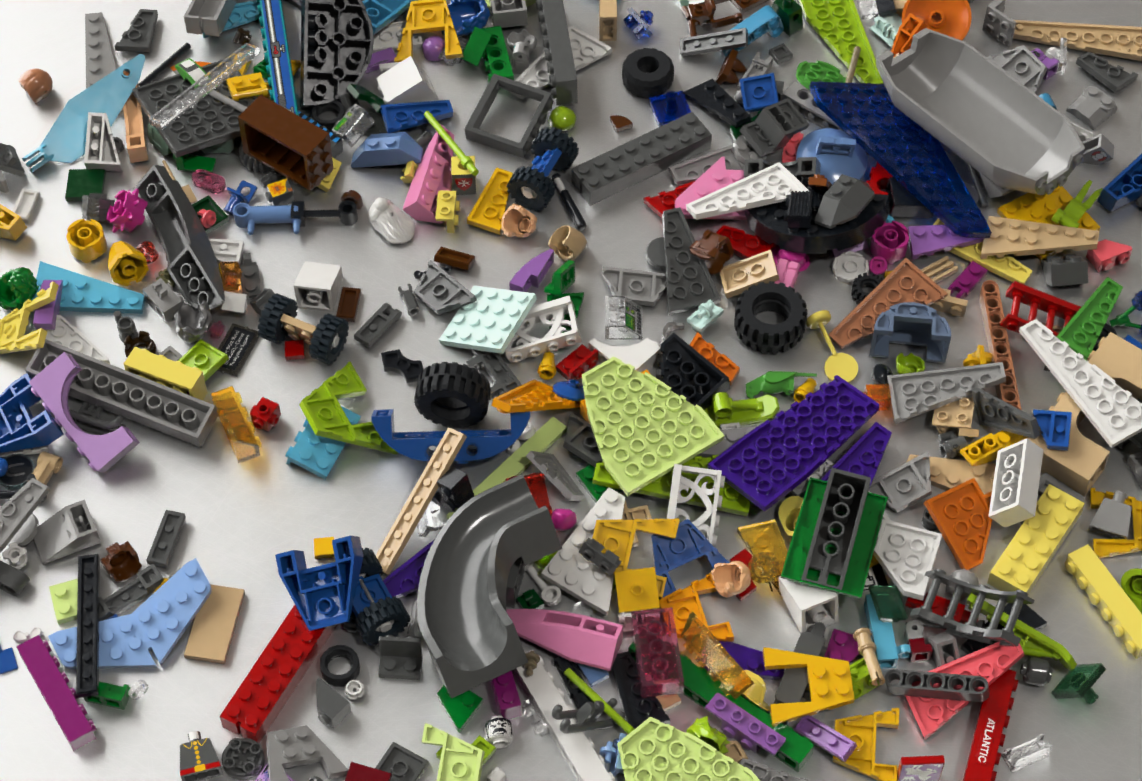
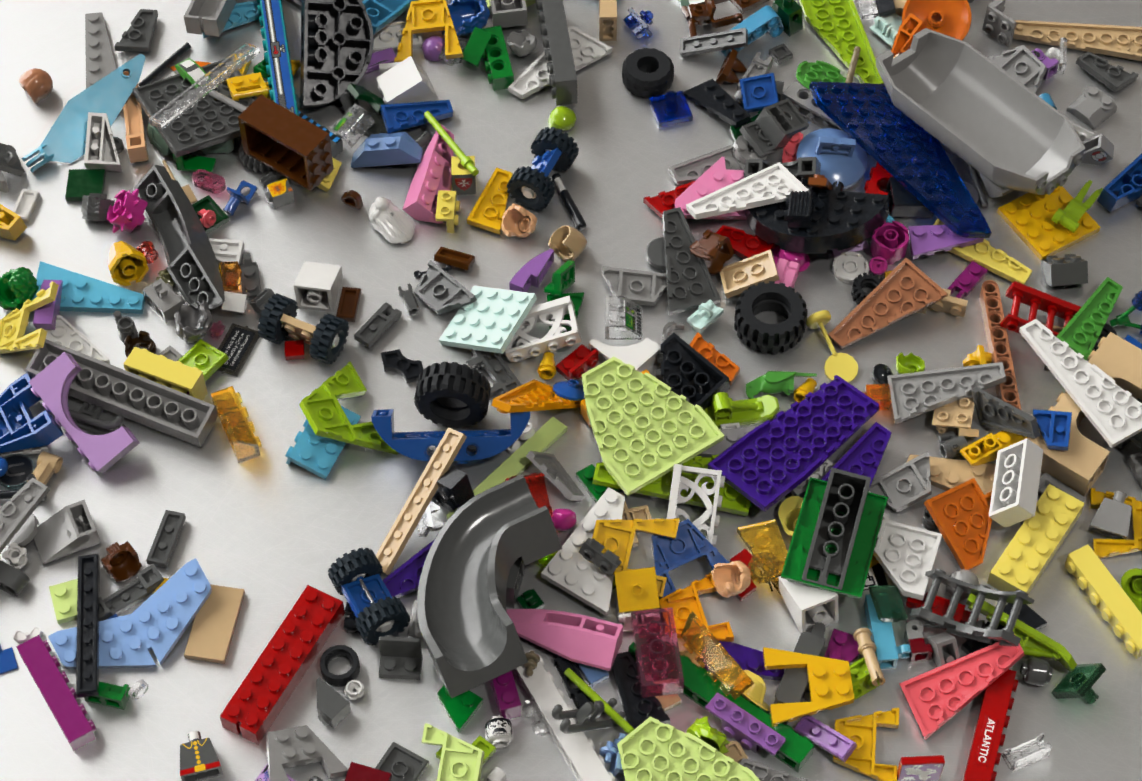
yellow brick [66,219,107,263] -> none
dark grey tile [222,738,265,780] -> none
dark brown plate [233,28,252,47] -> none
piece [233,200,358,235] -> none
red brick [250,397,281,432] -> none
blue wedge [275,535,363,631] -> none
black tyre [311,99,345,132] -> none
yellow tile [314,537,335,559] -> none
light yellow tile [400,160,418,184] -> none
dark grey window [464,74,554,158] -> none
light grey leg [511,42,530,74] -> none
white piece [524,562,562,606] -> none
dark grey wing [563,413,603,467] -> none
dark grey piece [571,112,712,206] -> none
clear tile [572,601,593,617] -> none
reddish brown tile [610,115,633,133] -> none
dark grey wedge [815,174,875,229] -> none
sand blue cylinder [869,302,951,363] -> none
dark grey beam [884,669,990,702] -> none
tan tile [921,256,958,283] -> none
tan wing [980,216,1100,259] -> none
coral slope [1086,239,1133,272] -> none

